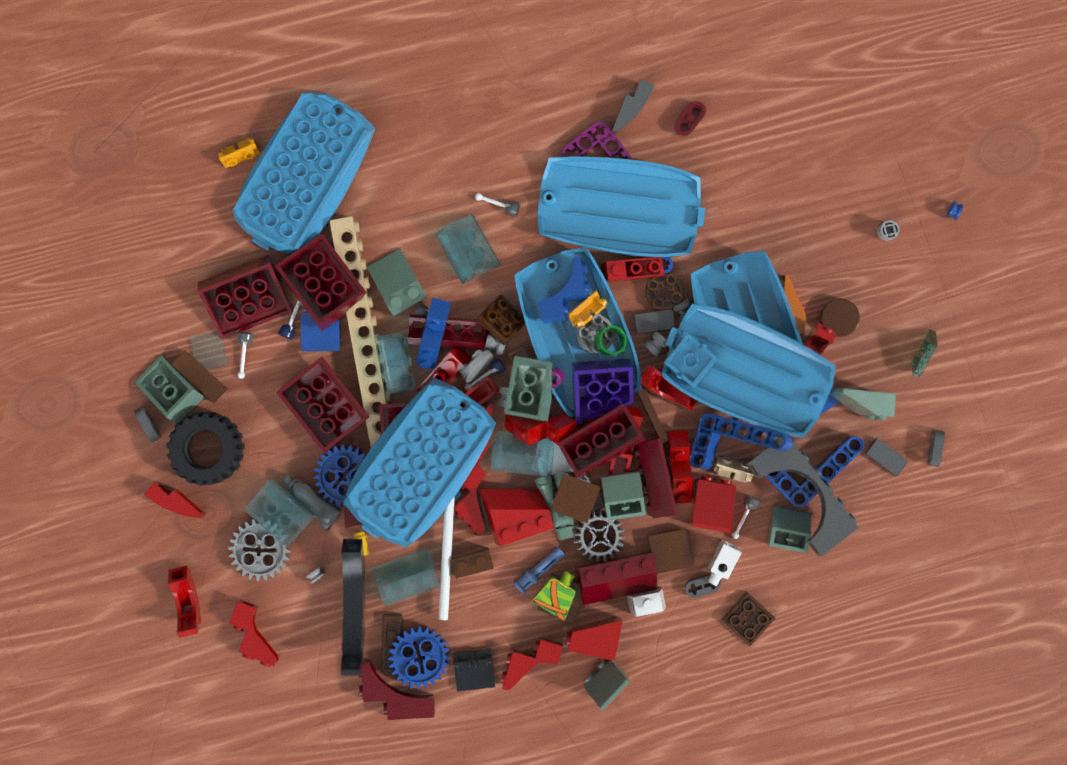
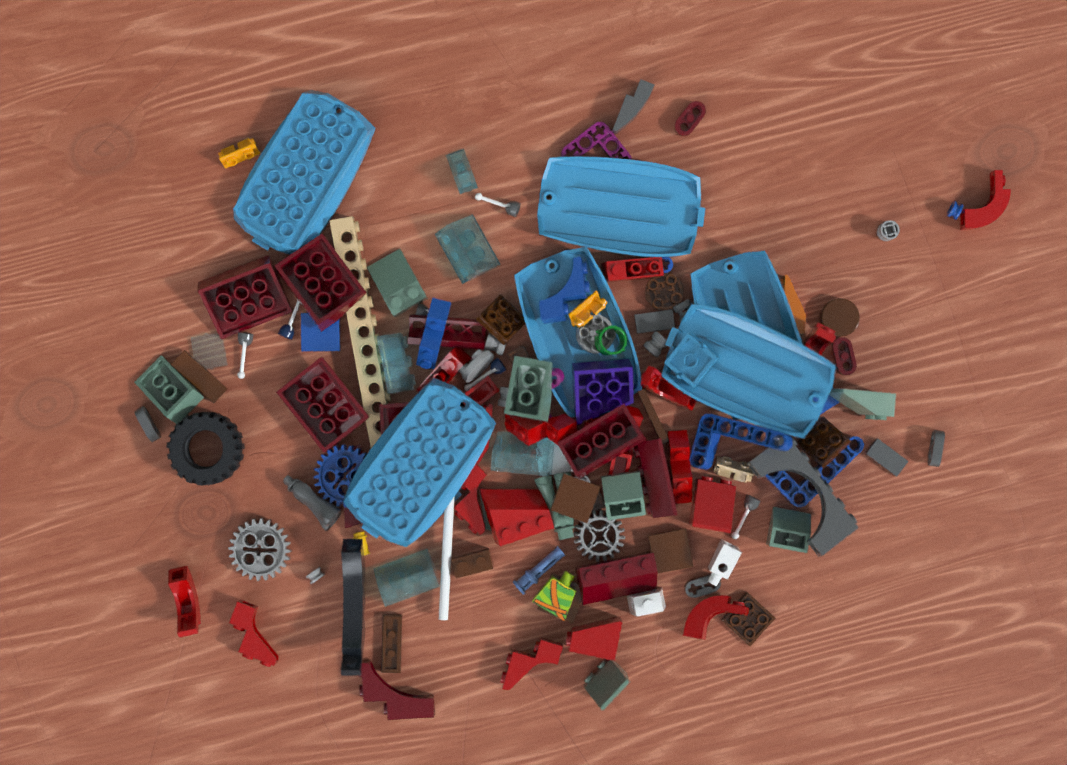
red slope [144,482,206,518] -> none
clear light blue slope [244,479,316,548] -> none
blue gear [387,625,450,689] -> none
black hinge [453,649,495,692] -> none
wing [911,329,938,378] -> none
none -> clear light blue slope [446,149,478,194]
none -> red arch [683,595,749,640]
none -> reddish brown tile [797,416,851,469]
none -> dark red plate [832,337,857,375]
none -> red arch [960,170,1011,230]

